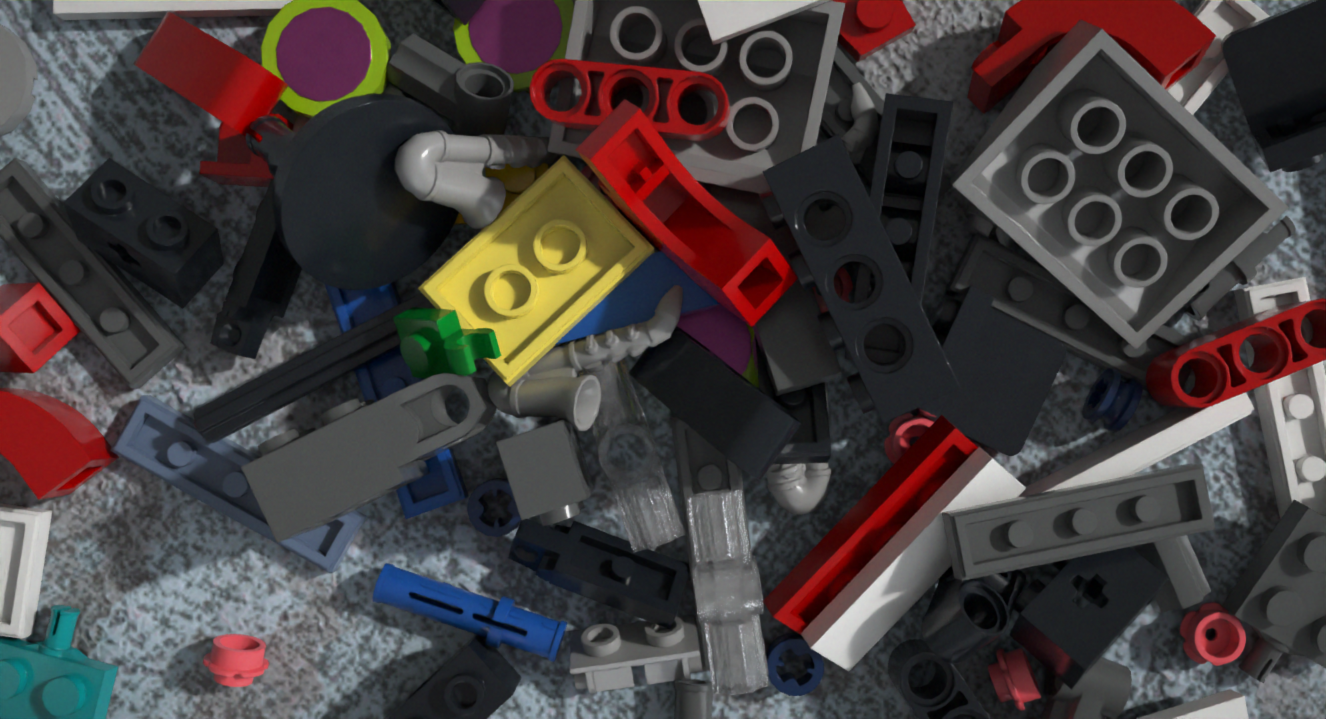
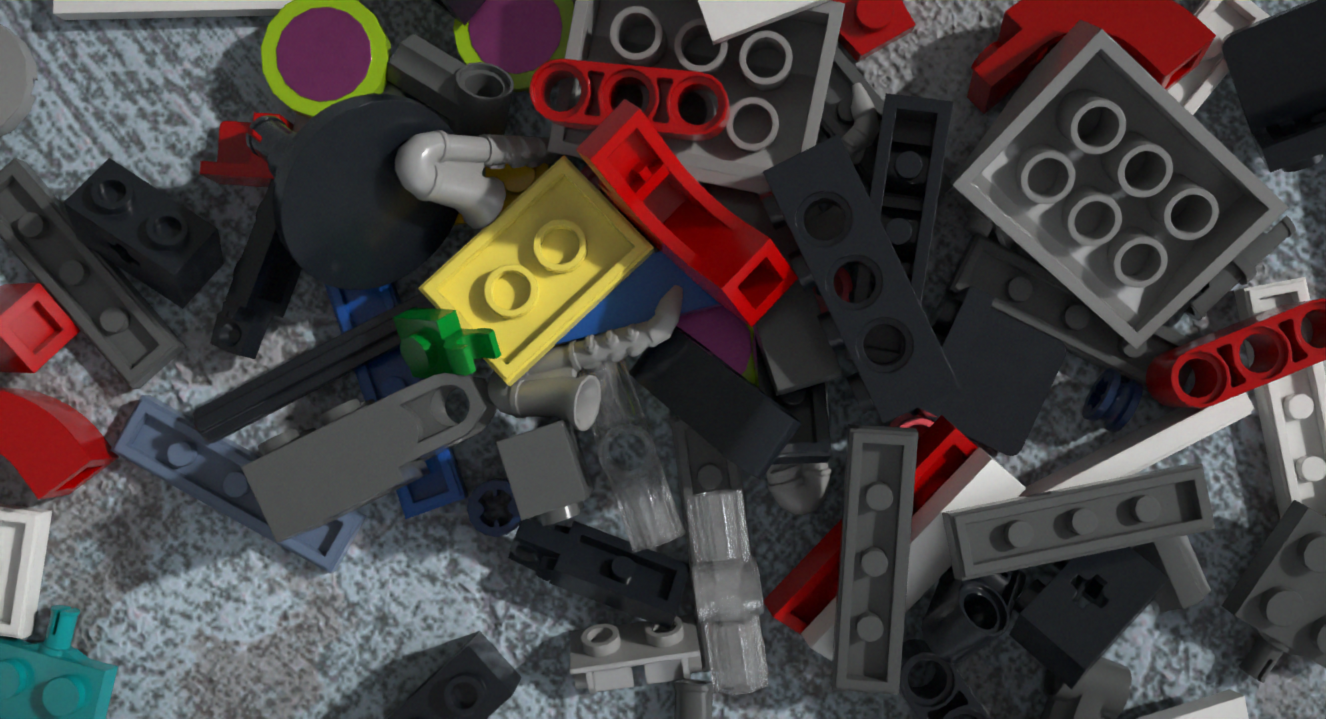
red beam [133,11,289,136] -> none
coral plate [203,634,269,687] -> none
blue pin [372,563,568,662] -> none
dark blue bush [765,633,824,696] -> none
coral plate [988,648,1041,711] -> none
coral plate [1179,602,1246,666] -> none
none -> dark grey tile [831,424,918,695]

